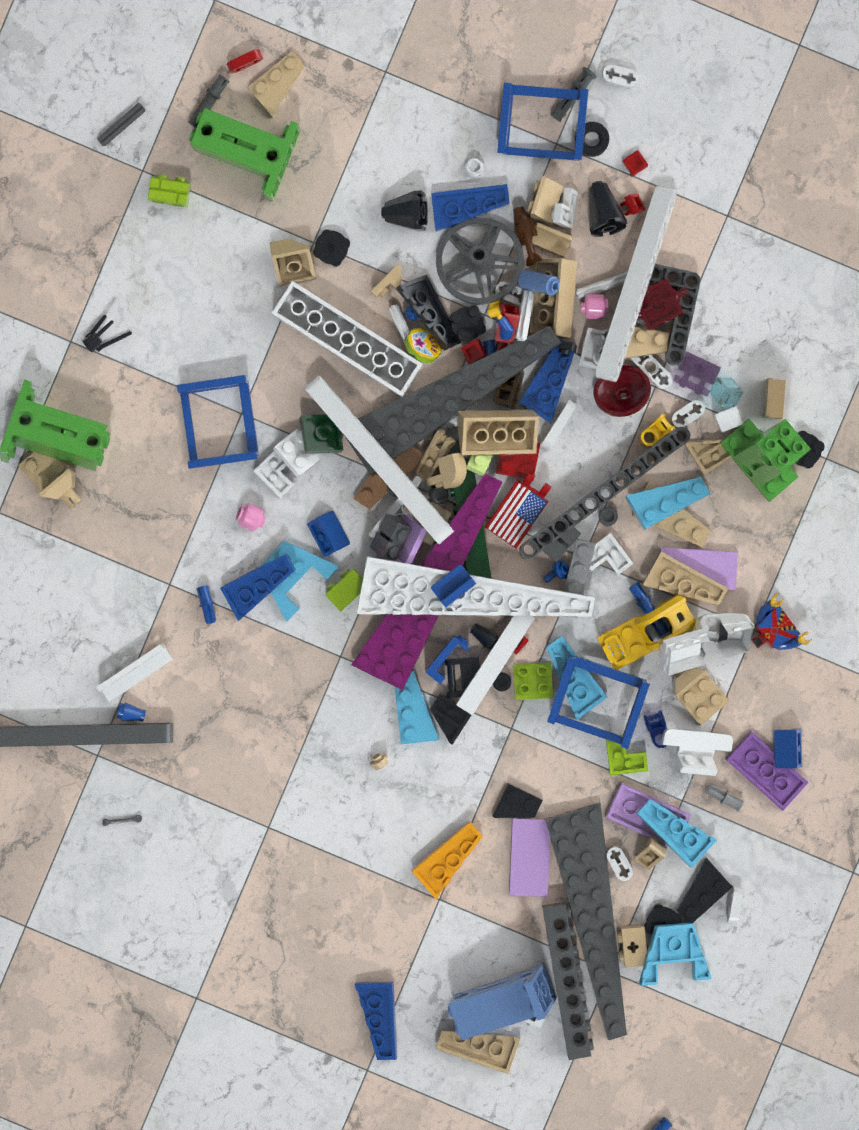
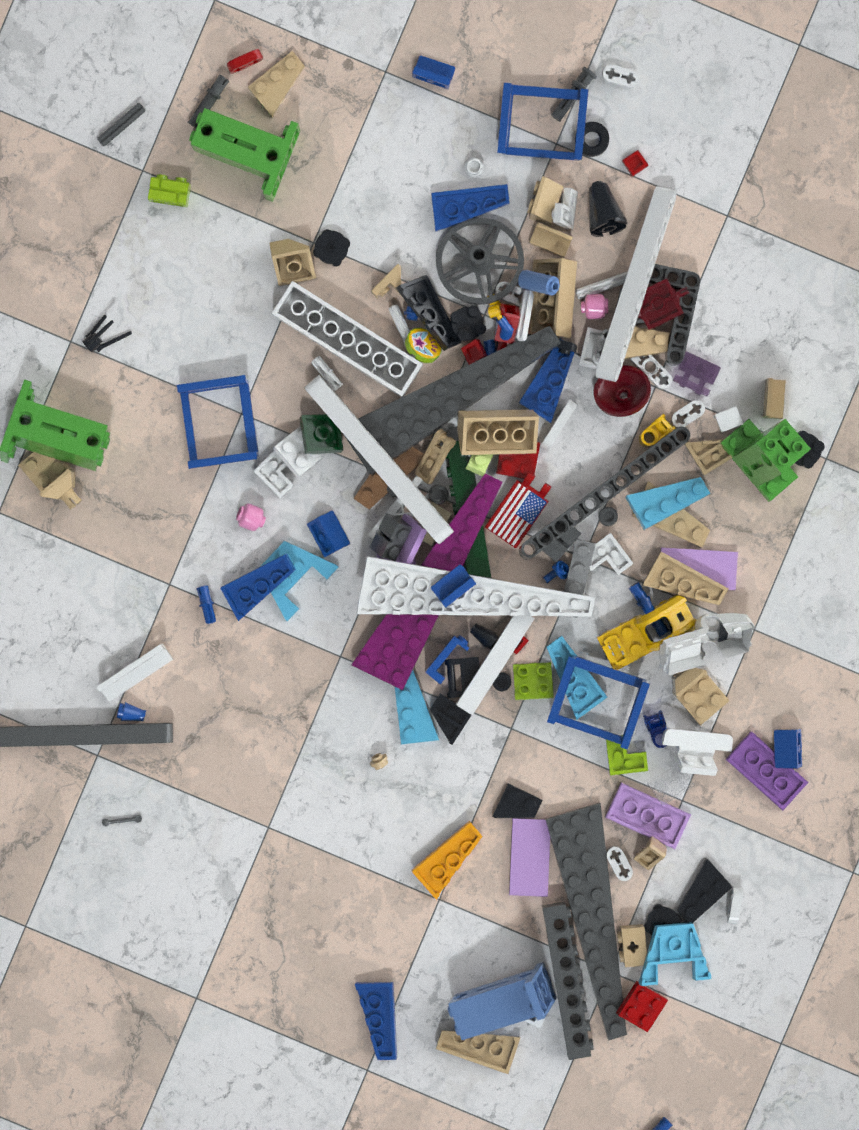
lime brick [325,569,363,612] -> none
black cone [381,190,428,232] -> none
tan brick [426,453,467,489] -> none
dark brown brick [493,370,525,409] -> none
reddish brown animal [513,206,542,267] -> none
red tile [620,193,646,216] -> none
medium azure wing [636,799,717,868] -> none
light grey axle [706,784,744,811] -> none
clear light blue panel [710,377,743,407] -> none
torso [751,593,812,650] -> none
none -> white axle [311,356,343,392]
none -> blue panel [412,55,455,90]
none -> red plate [616,981,668,1032]

